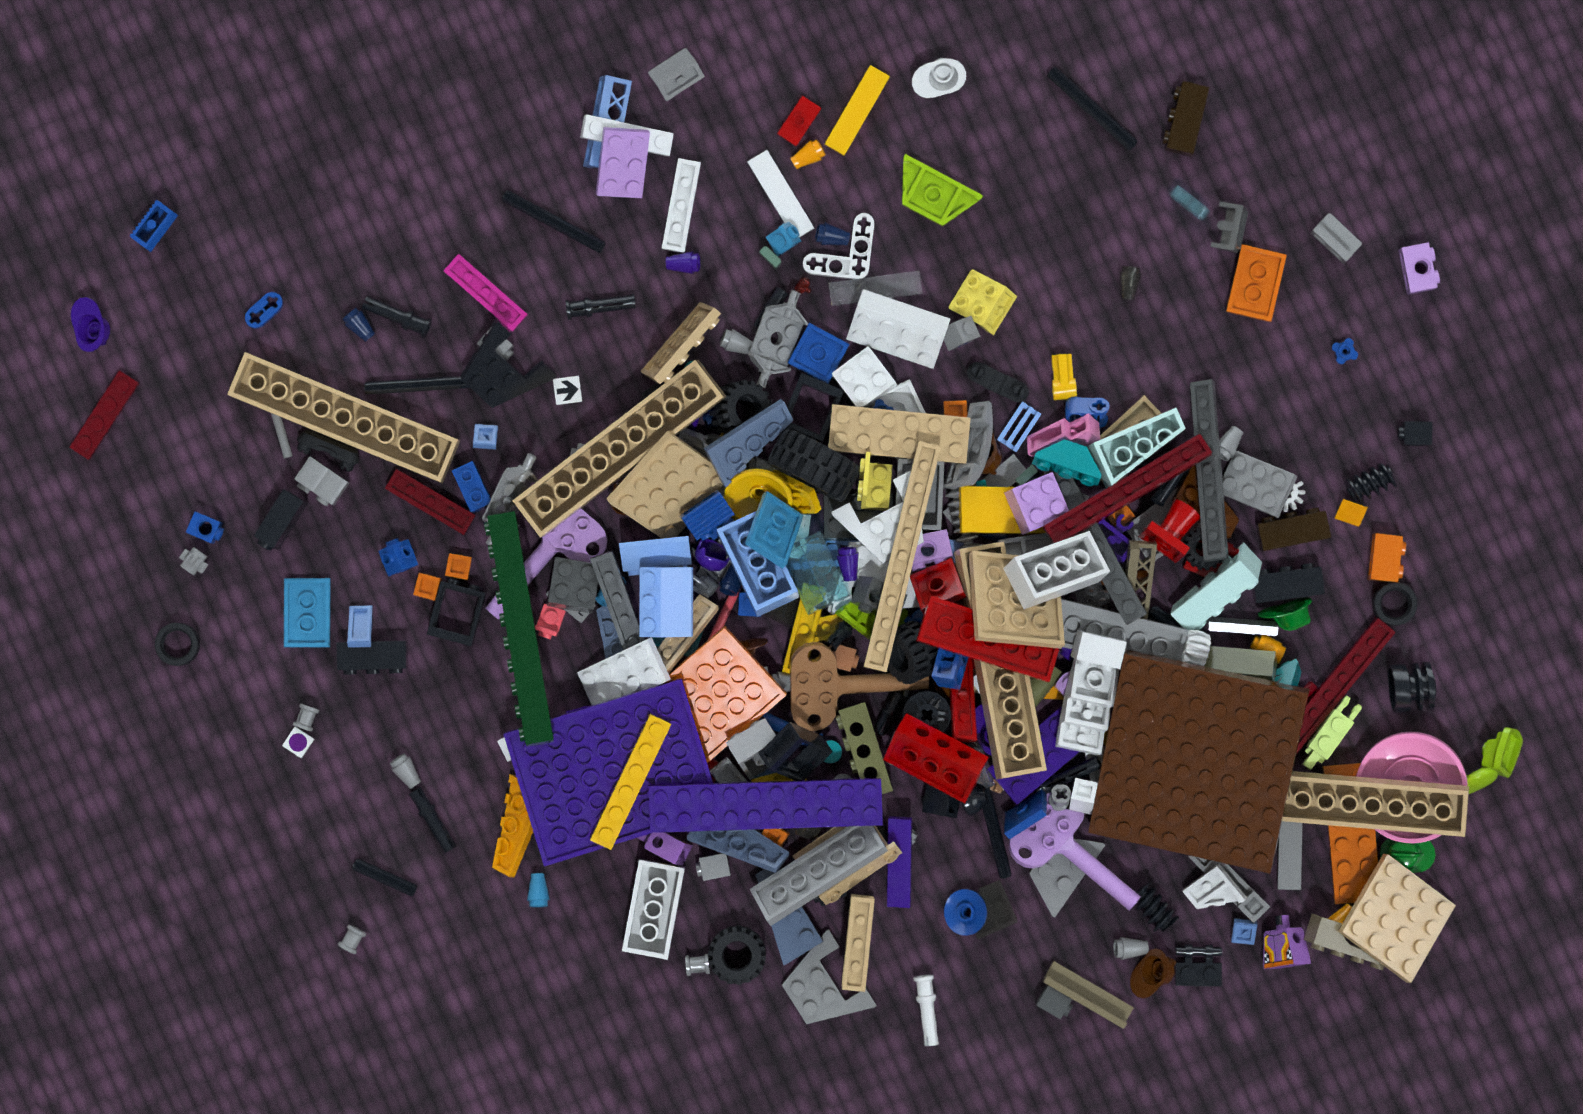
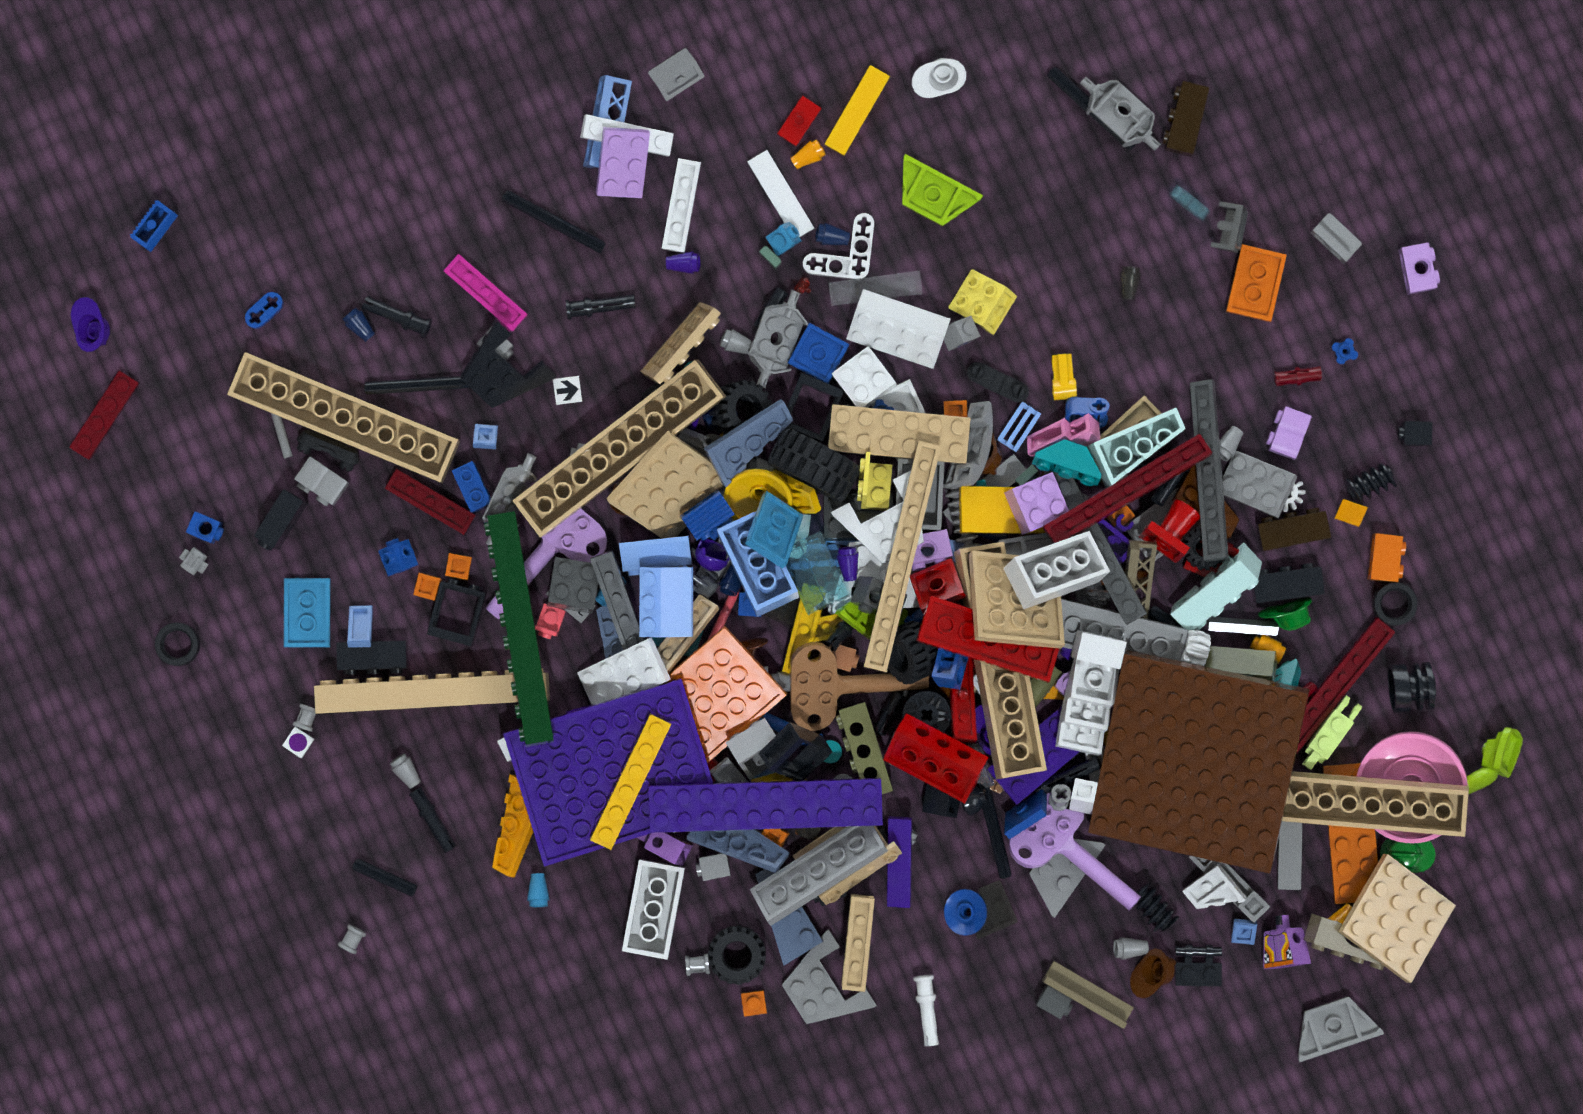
none -> tan brick [314,668,550,714]
none -> orange plate [741,990,767,1017]
none -> light grey plate [1080,76,1161,151]
none -> lavender brick [1266,406,1311,460]
none -> dark red pin [1274,366,1322,387]
none -> light grey wing [1298,996,1384,1062]

